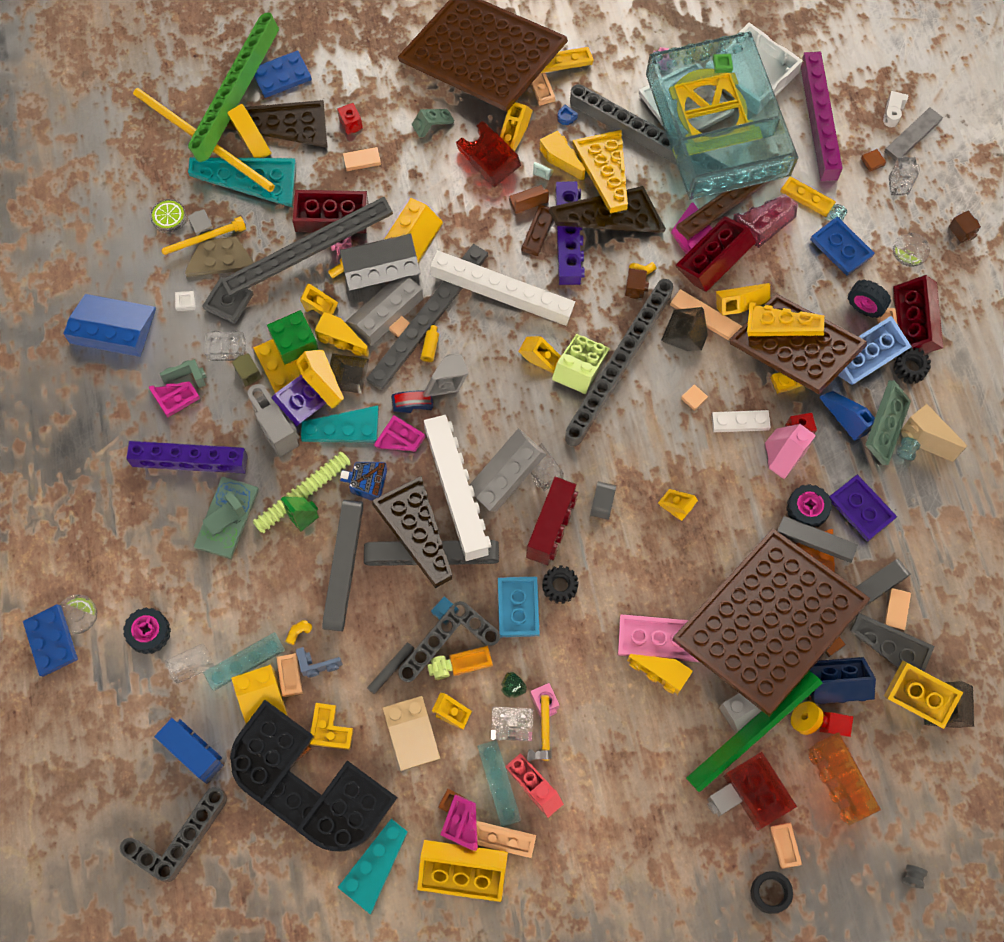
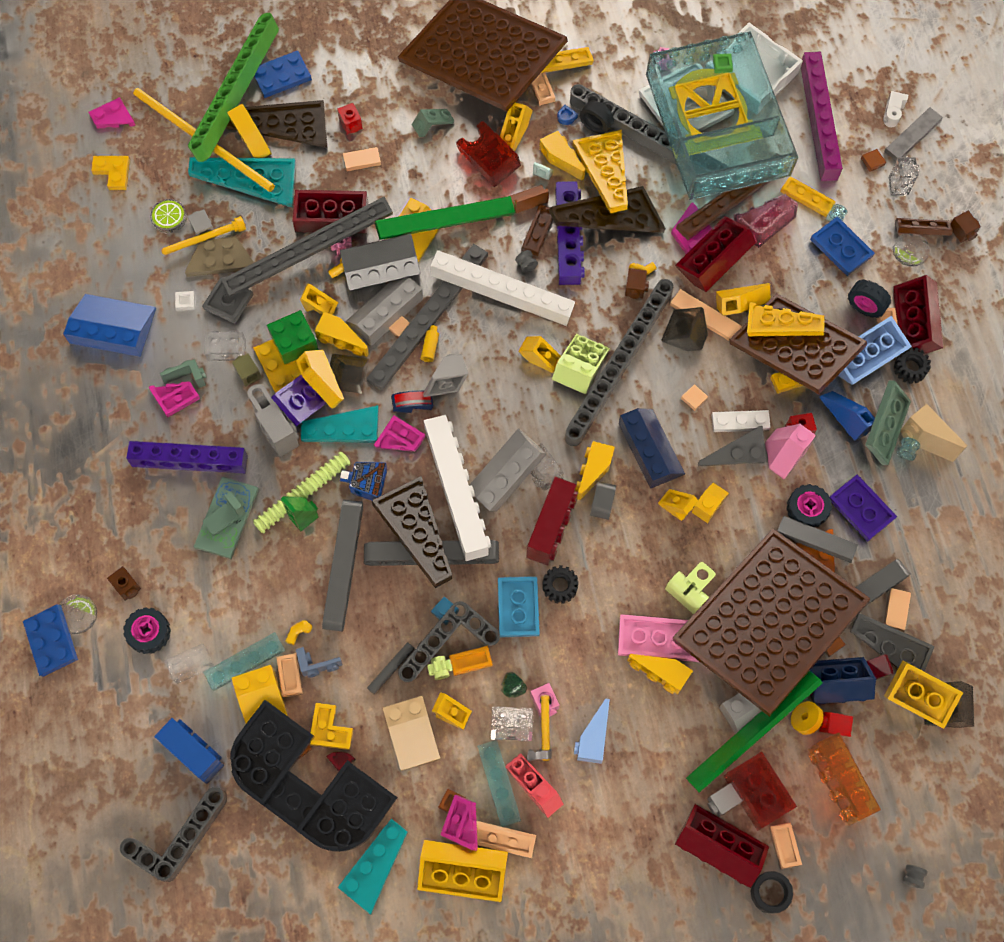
none -> dark pink wing [88,97,135,129]
none -> yellow plate [91,156,130,190]
none -> reddish brown brick [107,566,141,601]
none -> dark red tile [326,752,356,772]
none -> green tile [375,196,516,240]
none -> dark grey wheel [515,250,538,273]
none -> light blue slope [574,699,610,764]
none -> yellow slope [576,441,615,500]
none -> black tyre [579,100,614,134]
none -> dark blue slope [618,408,685,489]
none -> yellowish green piece [665,562,716,614]
none -> dark red slope [675,804,769,888]
none -> yellow slope [692,483,729,523]
none -> dark grey wing [698,426,766,466]
none -> dark red tile [867,654,894,680]
none -> reddish brown tile [895,218,953,236]

